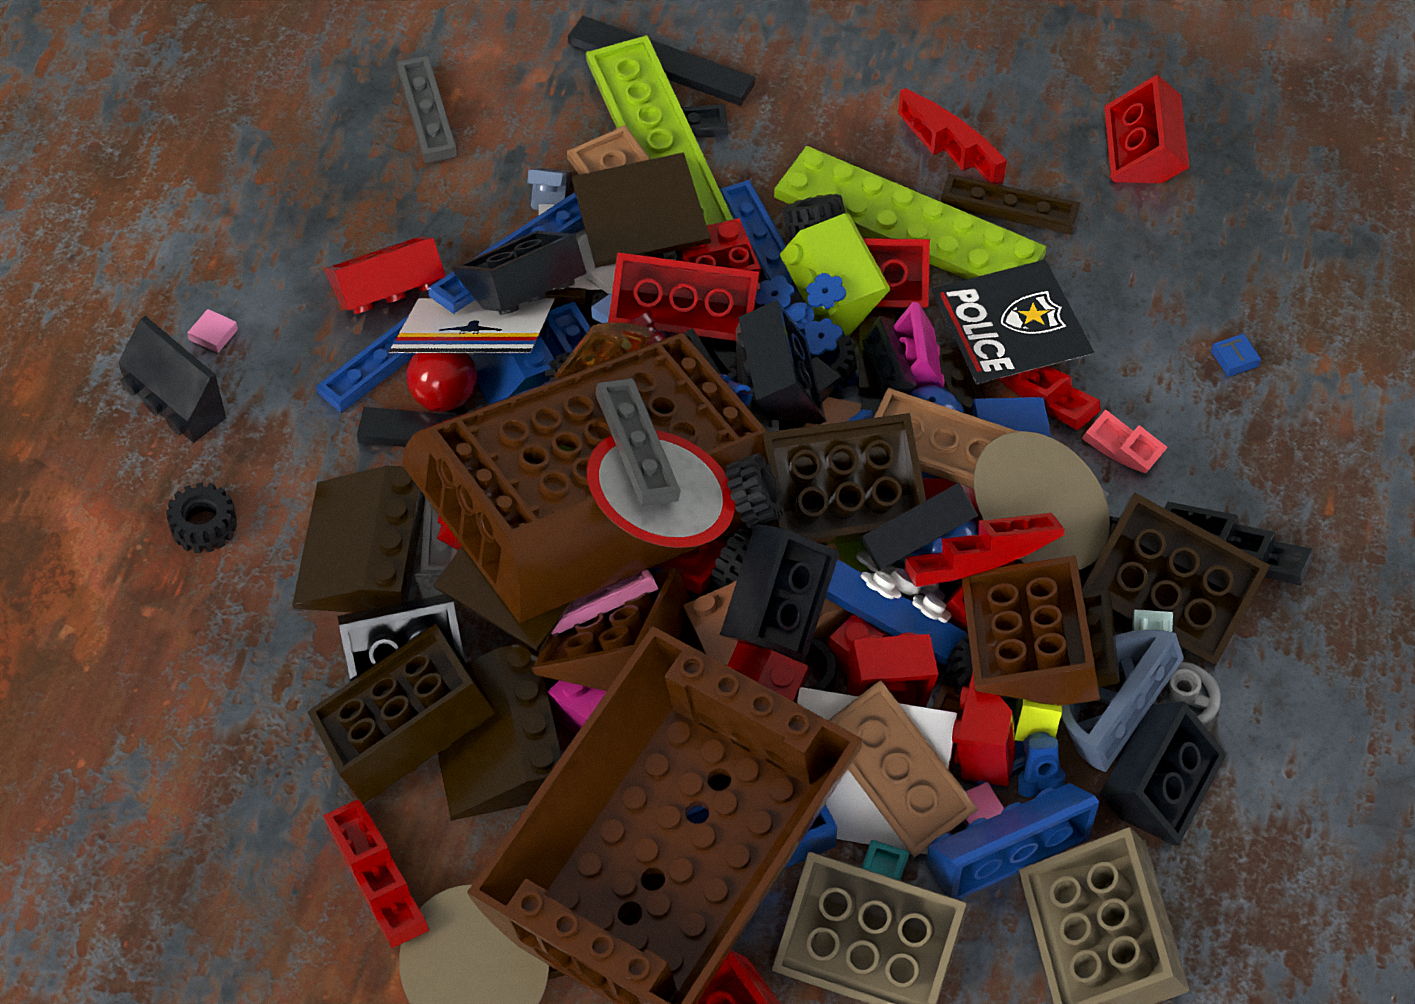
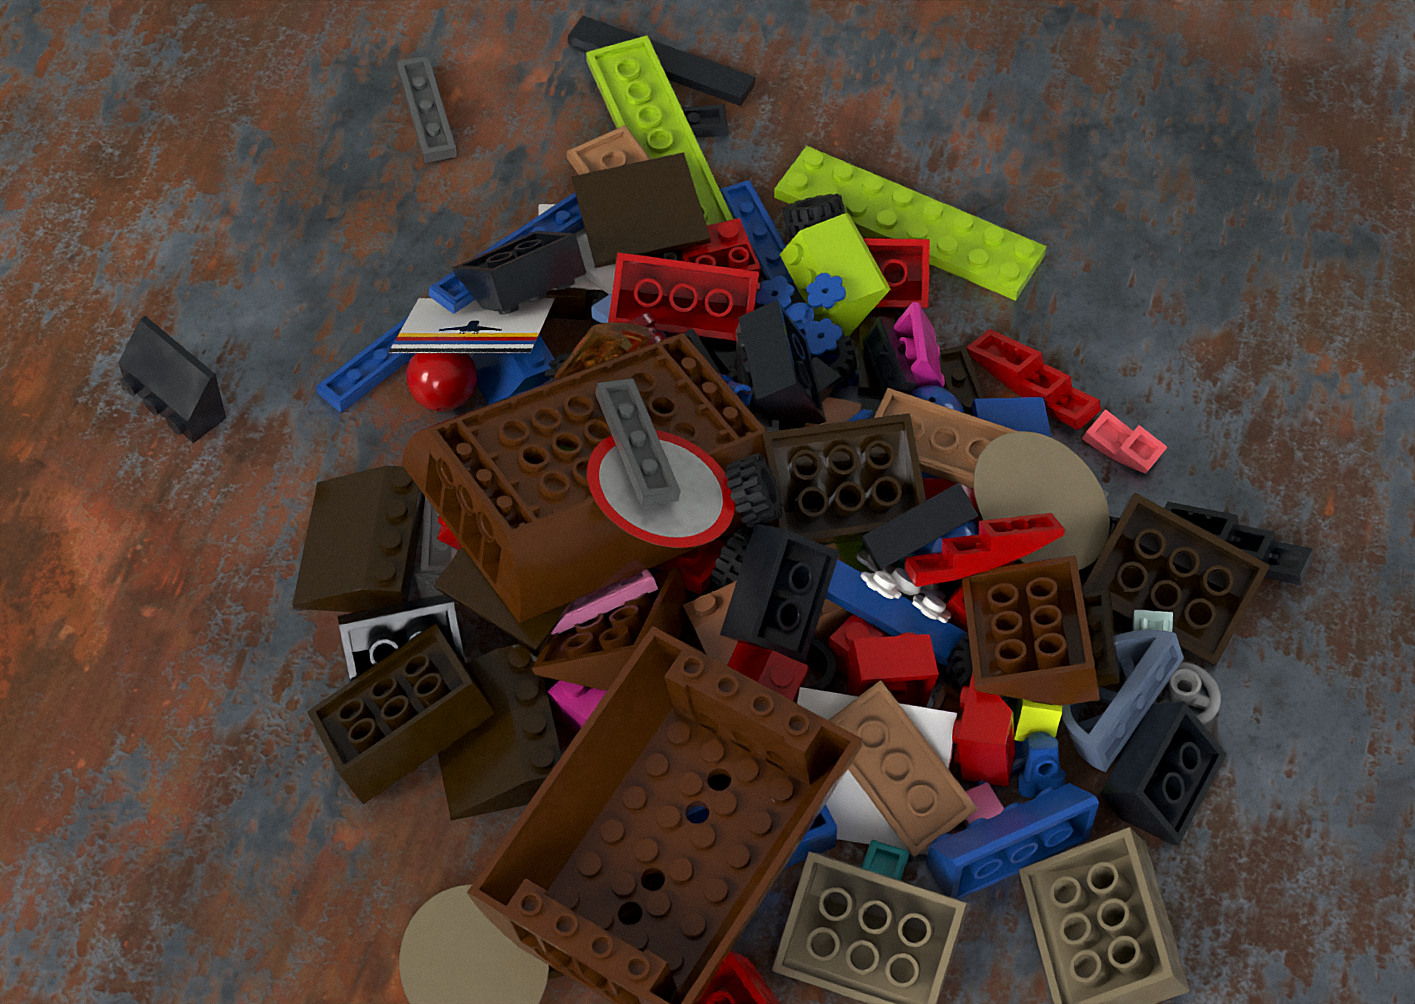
black tyre [166,482,237,553] -> none
bright pink tile [187,309,238,353] -> none
red slope [323,799,429,949] -> none
red slope [324,236,446,314] -> none
black tile [357,407,459,447] -> none
sand blue slope [528,168,572,210] -> none
blue slope [541,302,604,360] -> none
red slope [898,88,1007,185] -> none
black sticker [931,259,1095,384] -> none
dark brown tile [941,174,1080,235] -> none
red slope [1104,74,1190,183] -> none
blue tile [1211,333,1261,377] -> none

